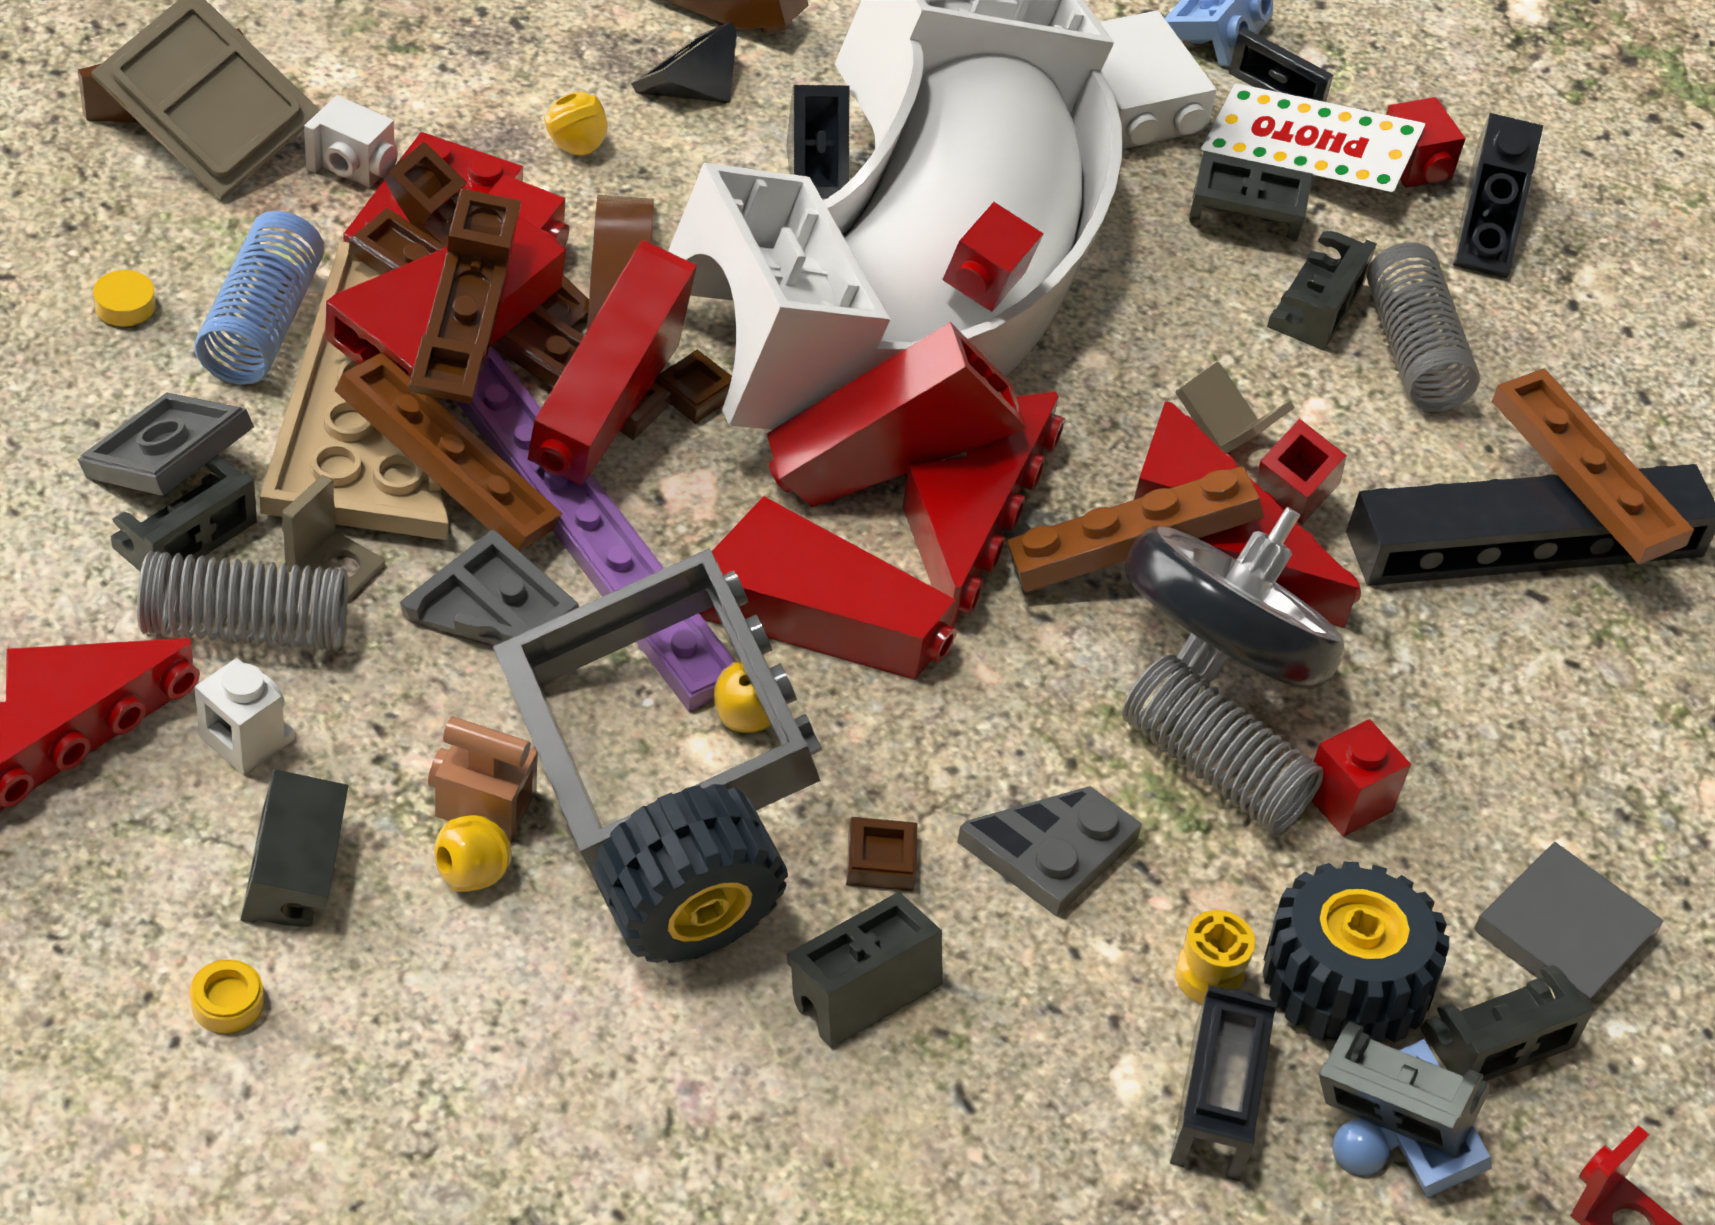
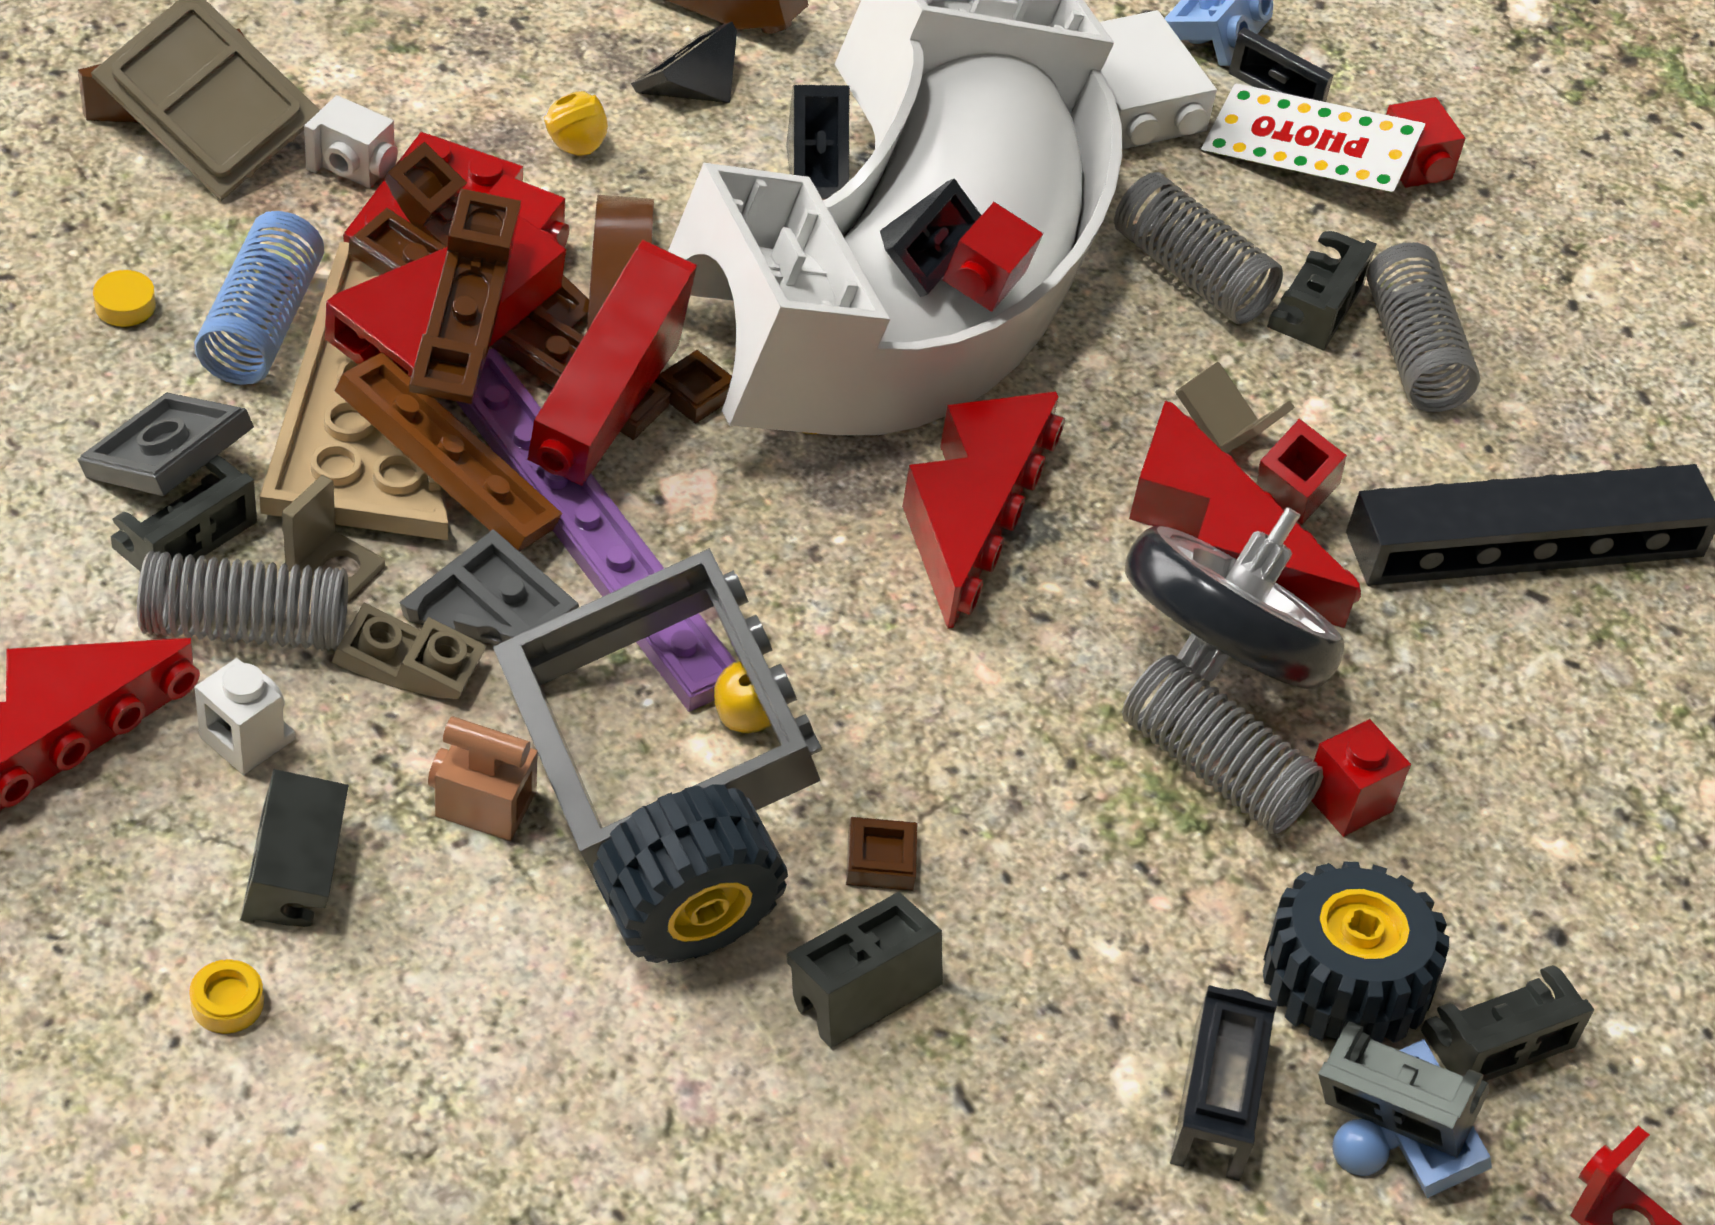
yellow piece [434,815,512,892] -> none
red slope [699,496,957,680] -> none
red slope [767,322,1026,507] -> none
dark grey wing [957,786,1142,917] -> none
dark orange plate [1007,466,1264,592] -> none
yellow wheel [1175,909,1256,1004] -> none
pearl dark grey hinge [1189,151,1313,240] -> none
black slope [1453,113,1544,278] -> none
dark grey tile [1474,841,1664,1004] -> none
dark orange plate [1492,368,1694,564] -> none
none -> dark tan slope [332,603,487,699]
none -> black slope [880,178,981,297]
none -> light grey piece [1114,172,1283,324]

